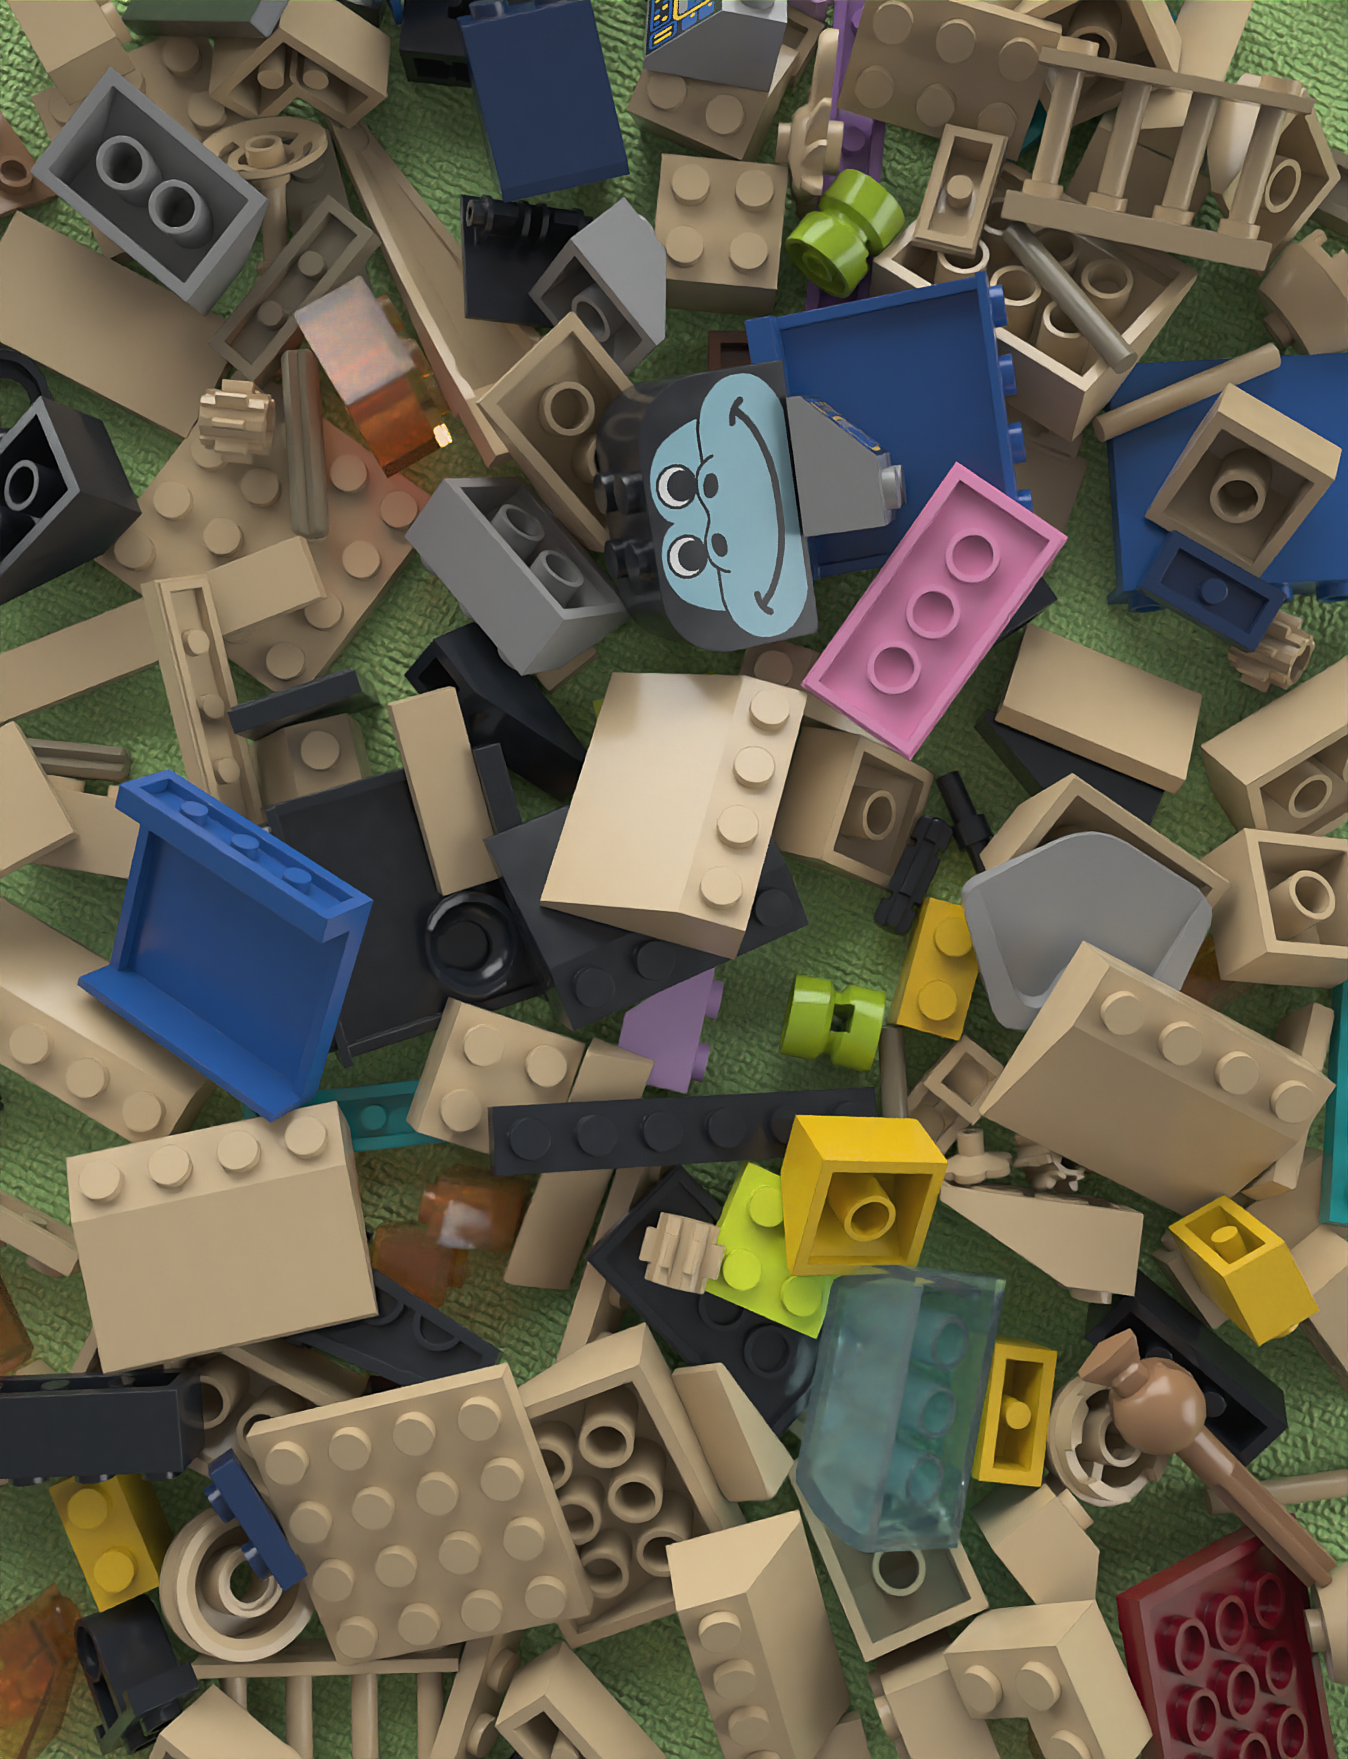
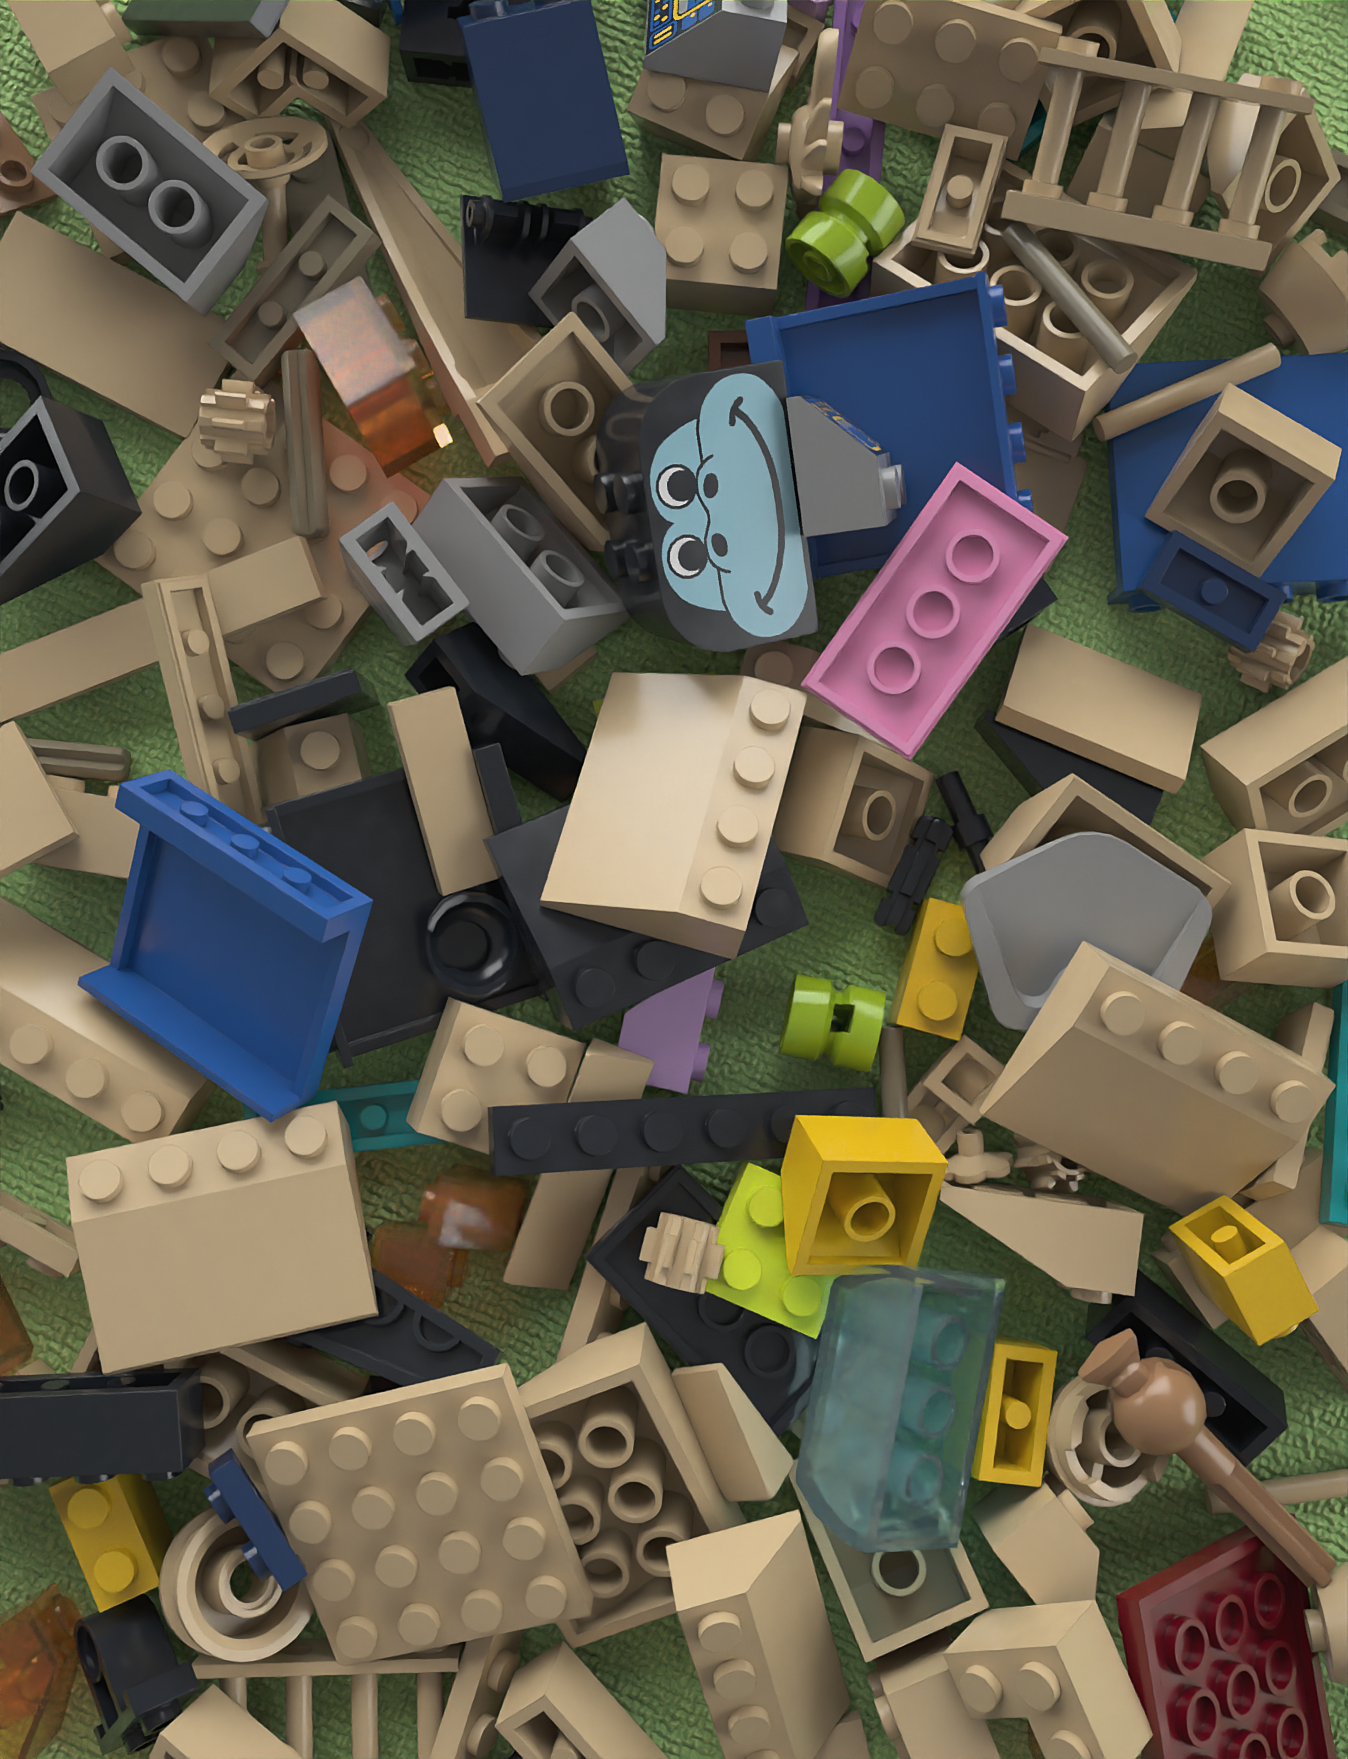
none -> light grey torso [338,501,470,647]

